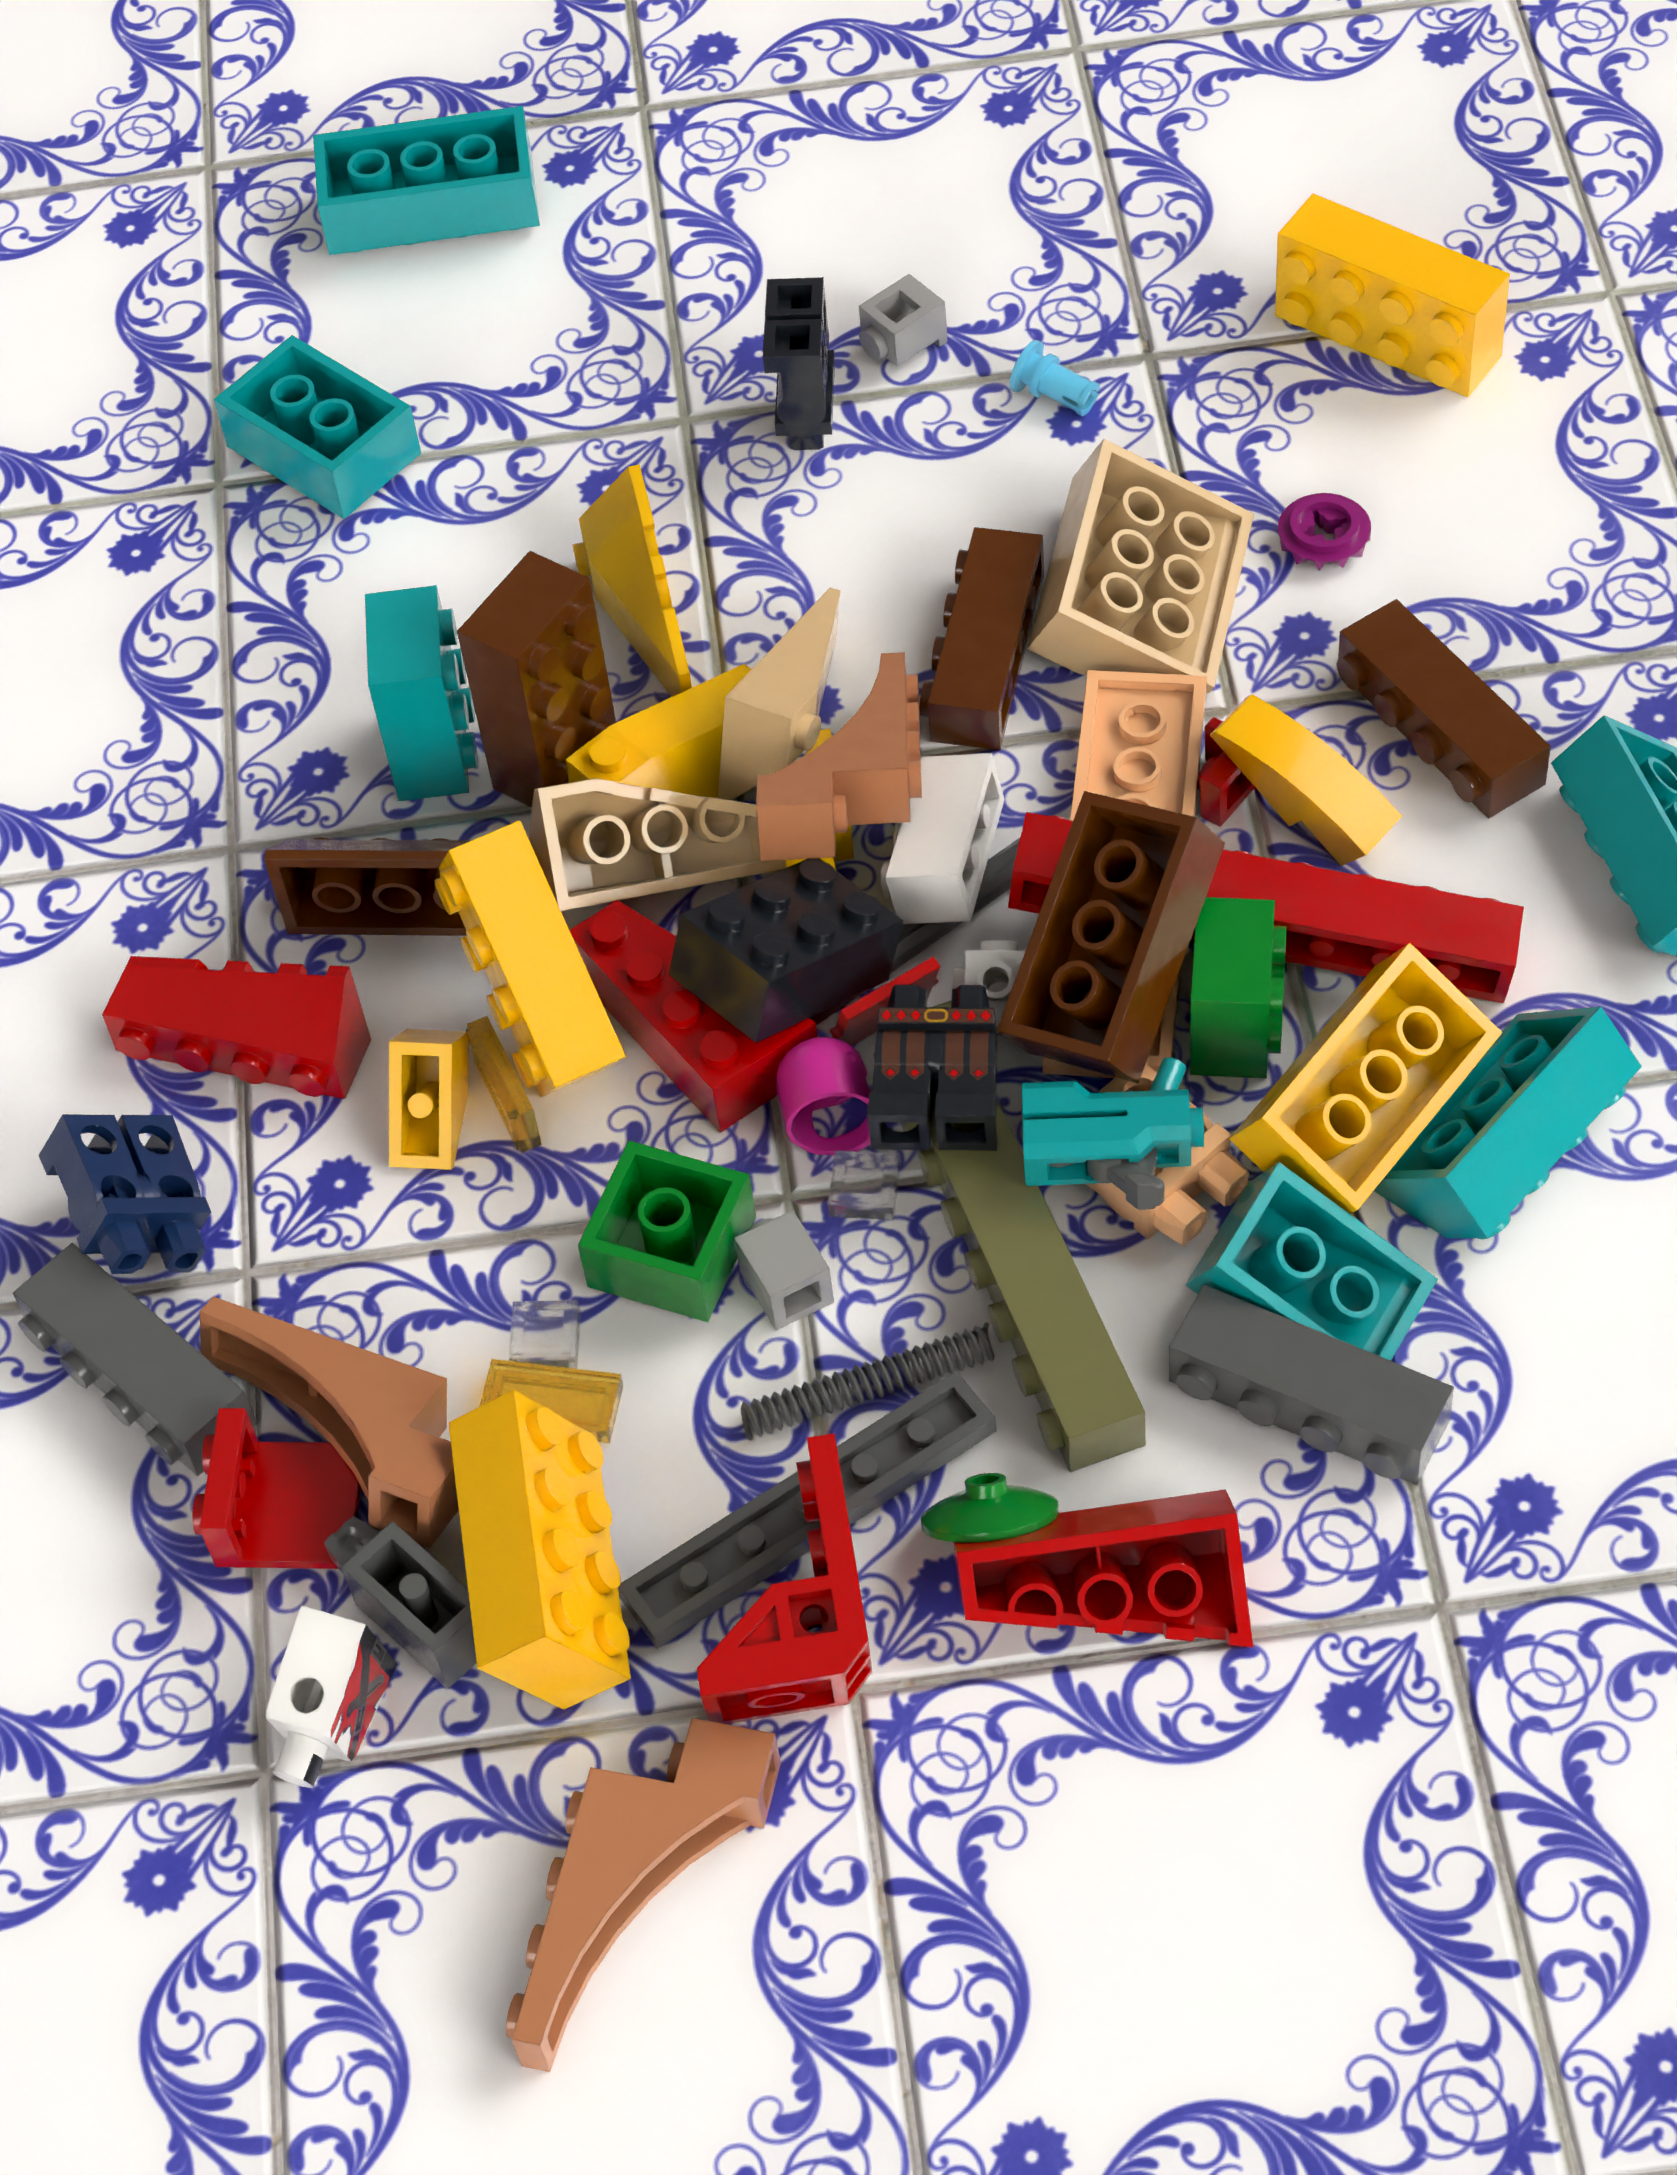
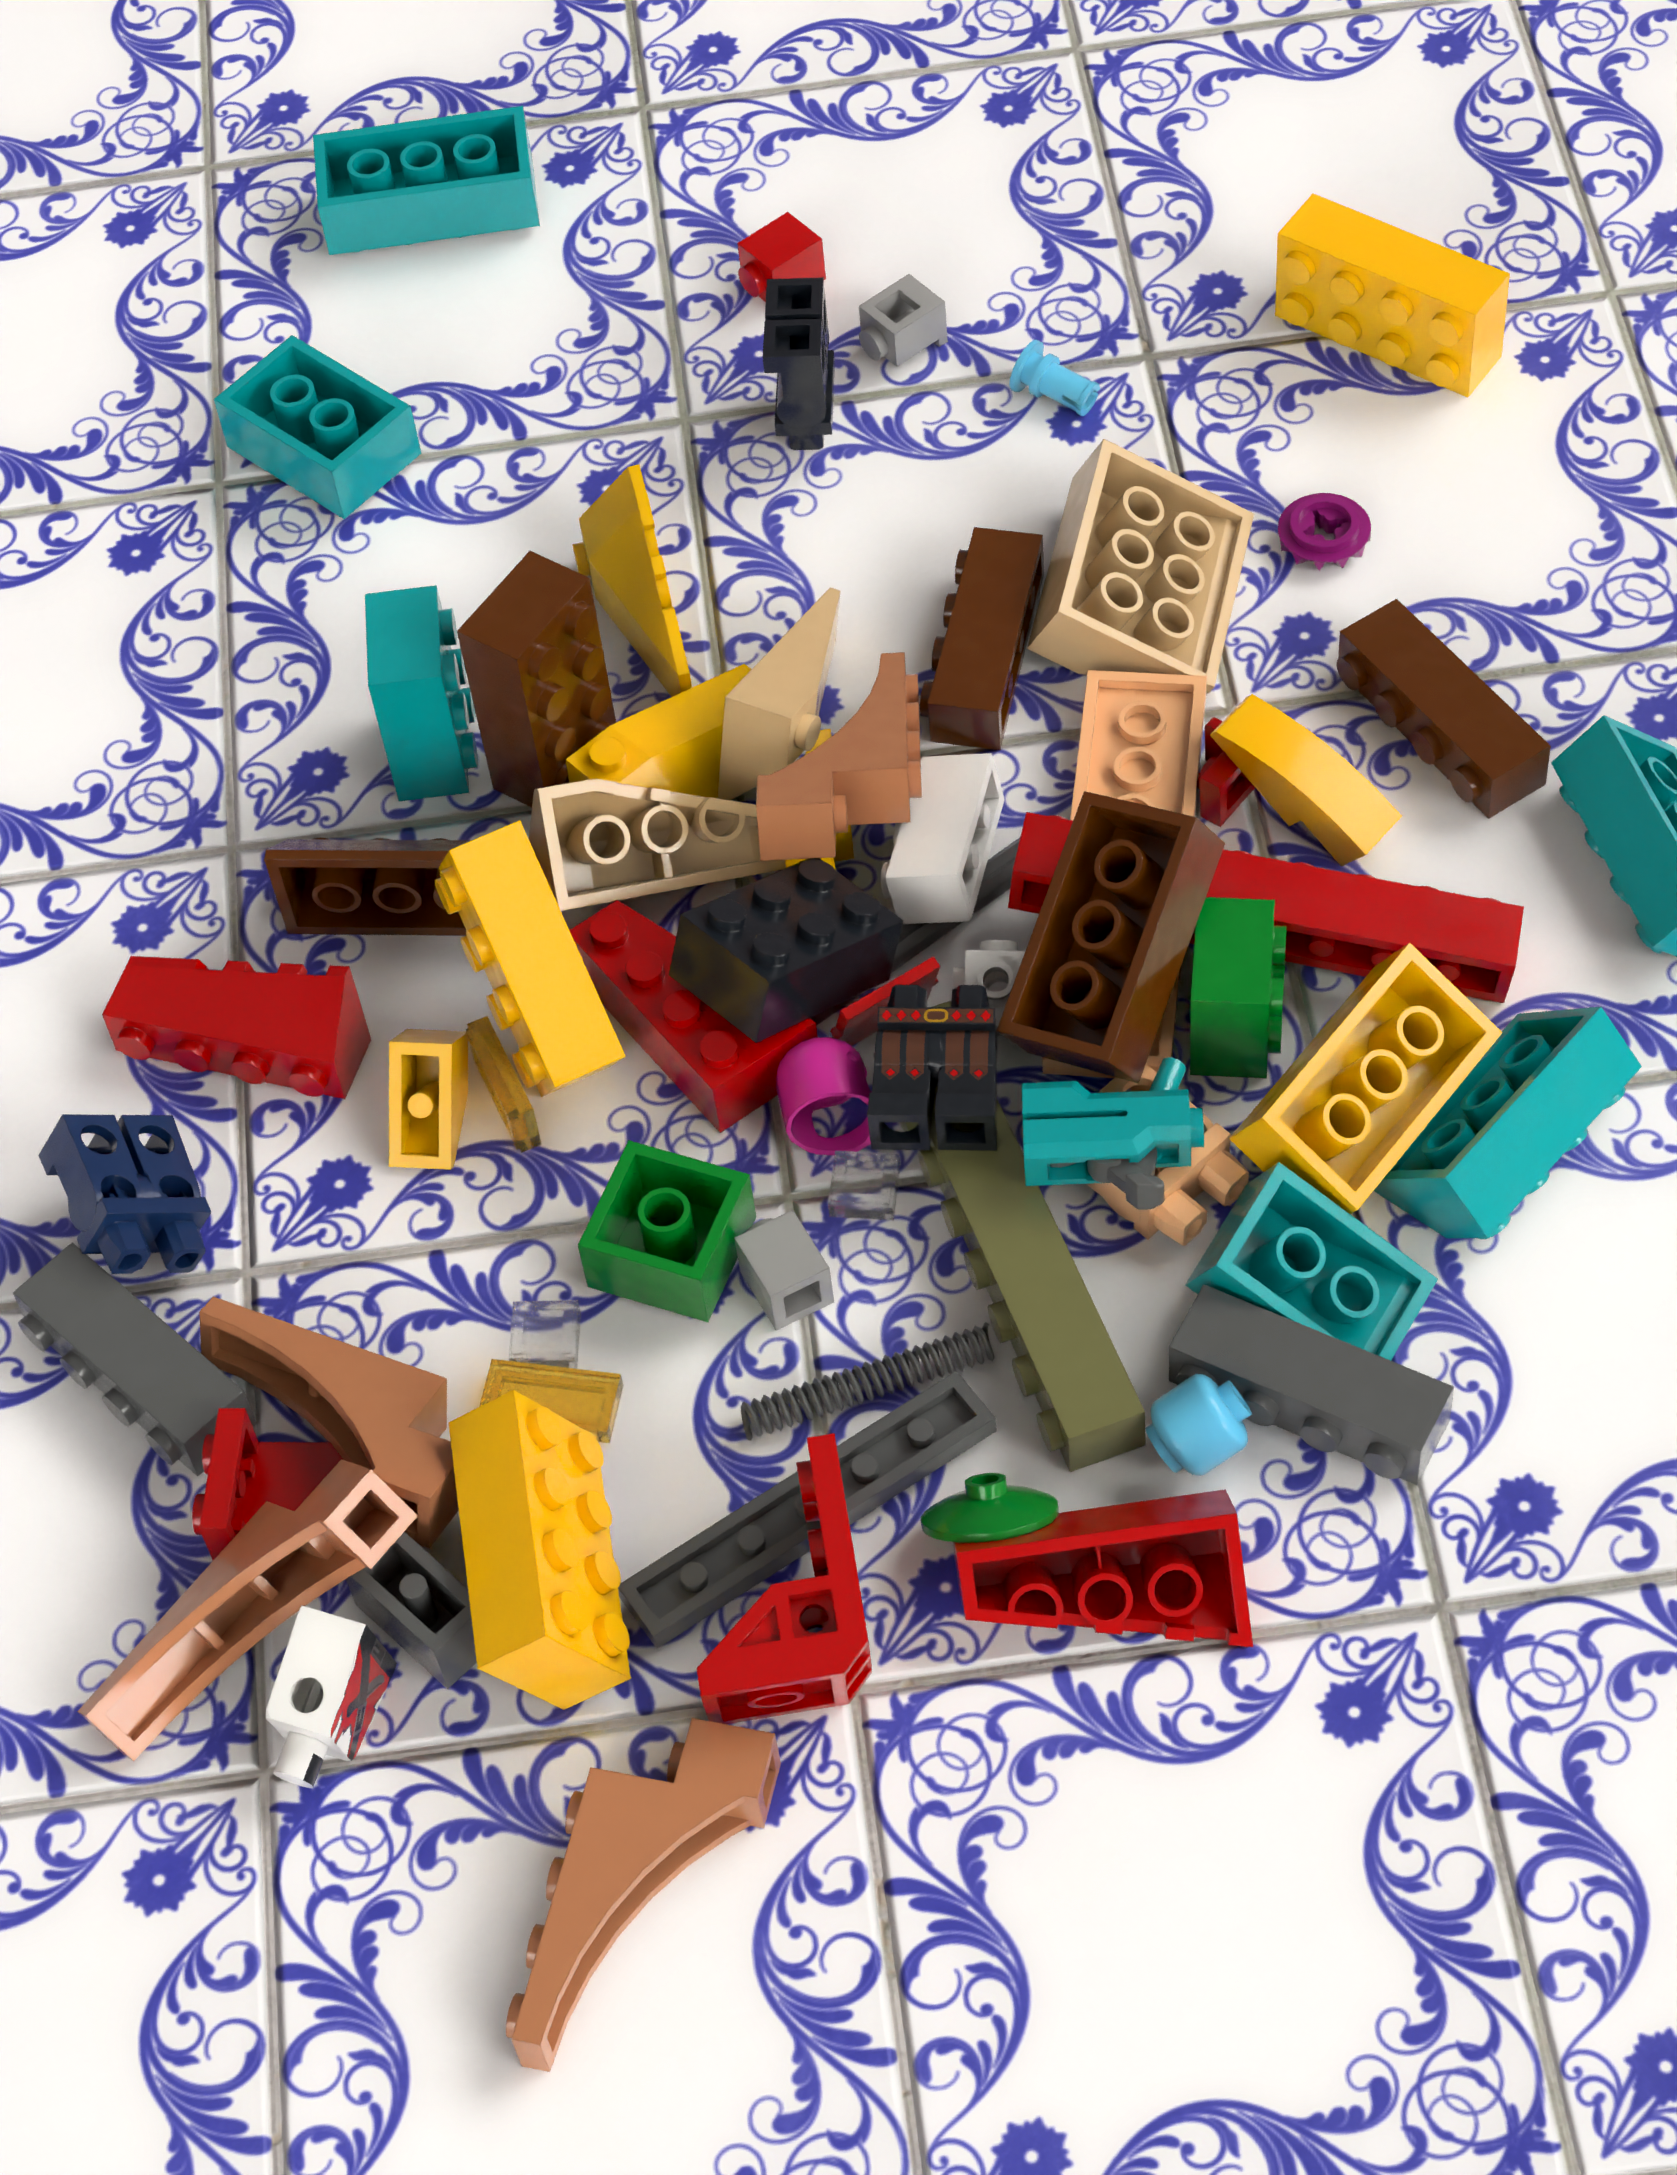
none -> nougat arch [77,1459,418,1761]
none -> red brick [737,212,826,302]
none -> medium azure head [1145,1374,1252,1476]

